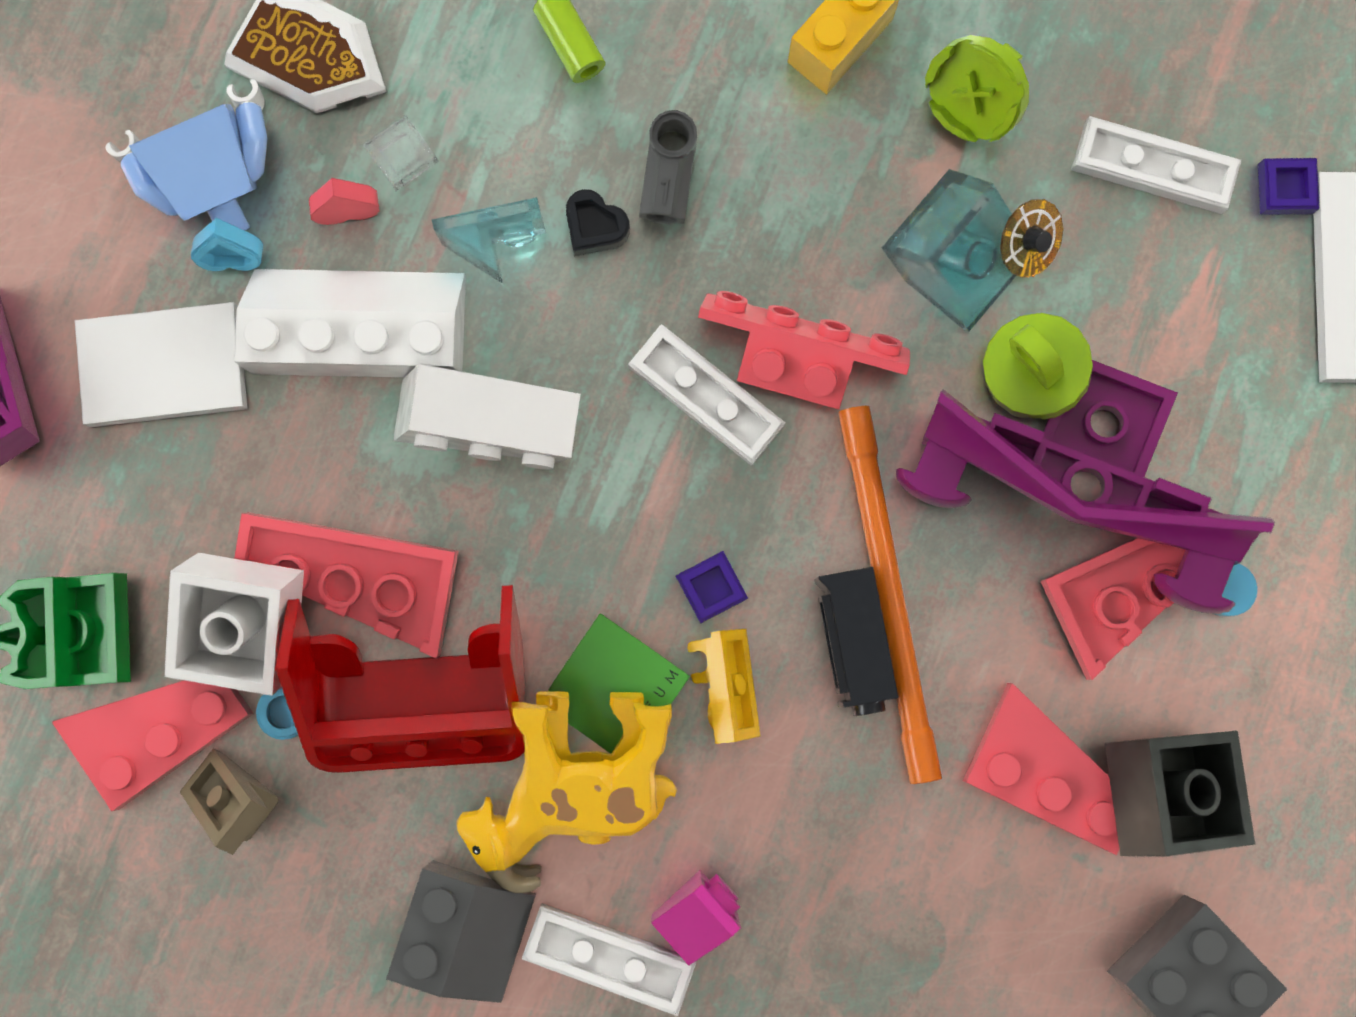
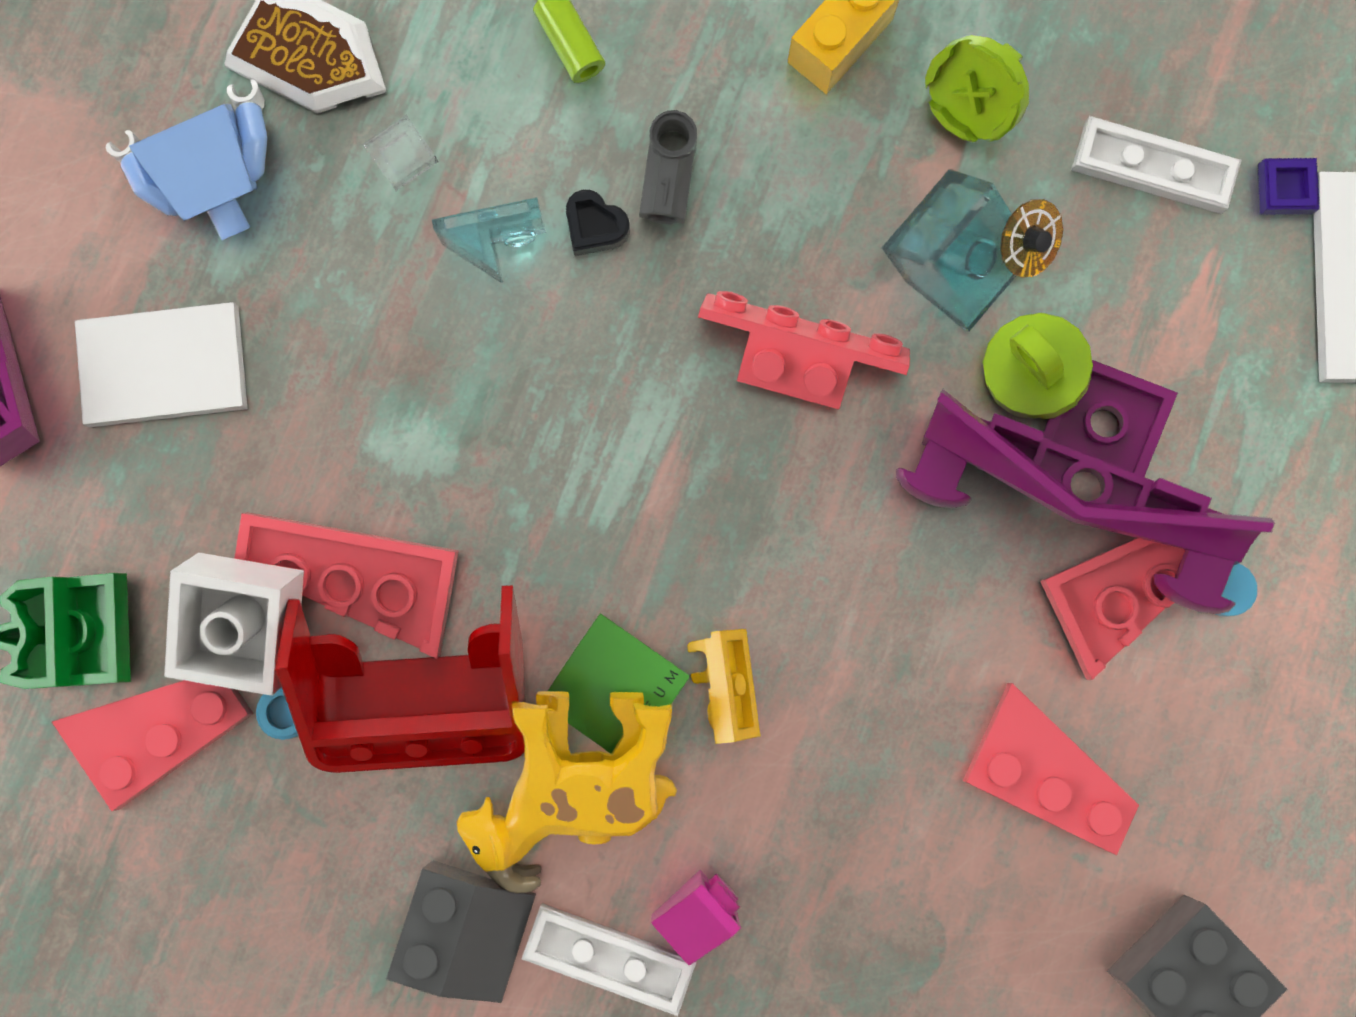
dark tan slope [180,748,279,855] -> none
medium azure tile [191,218,263,271] -> none
white slope [234,269,466,378] -> none
coral tile [309,178,379,225] -> none
white wedge [393,364,580,470] -> none
white tile [628,324,786,466] -> none
dark purple tile [675,551,748,624] -> none
black window [814,567,898,716] -> none
orange piece [838,405,942,784] -> none
pearl dark grey brick [1105,730,1256,857] -> none

